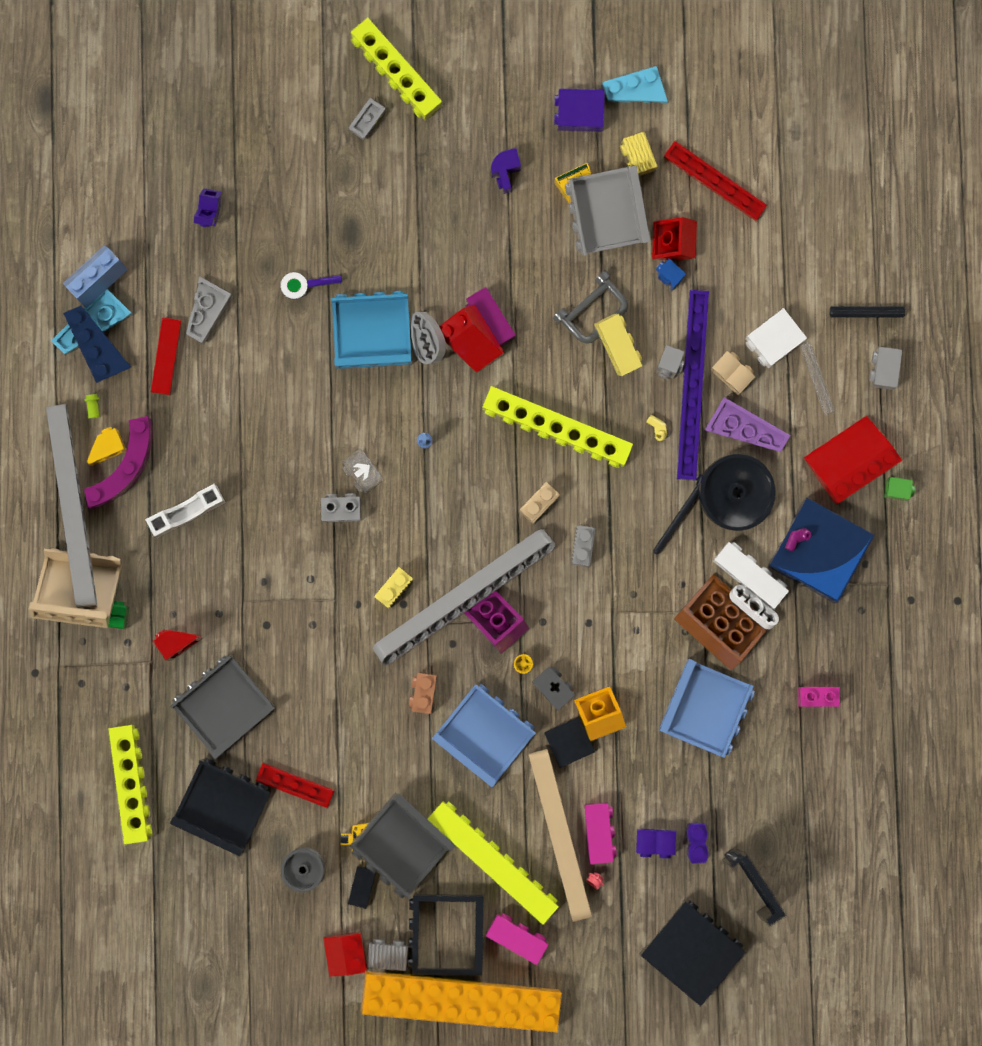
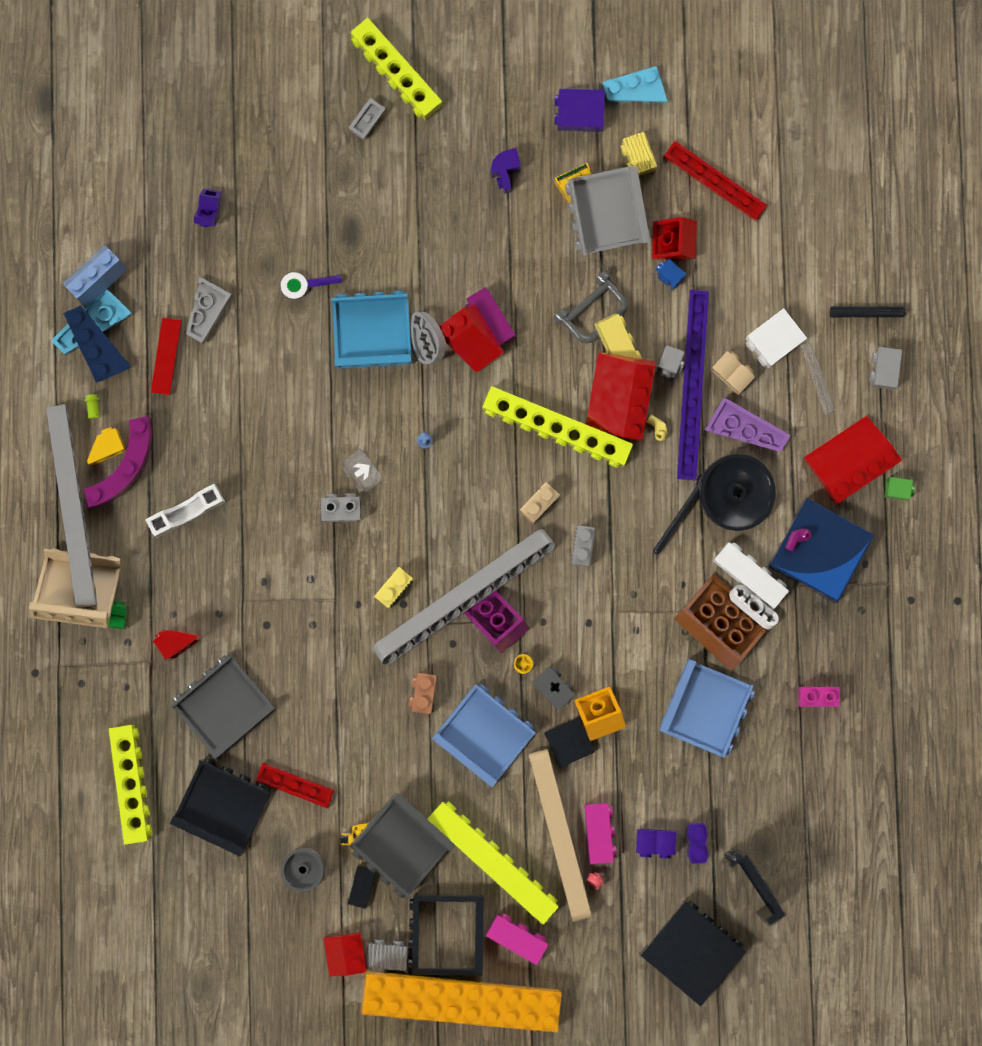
none -> red slope [586,352,655,440]

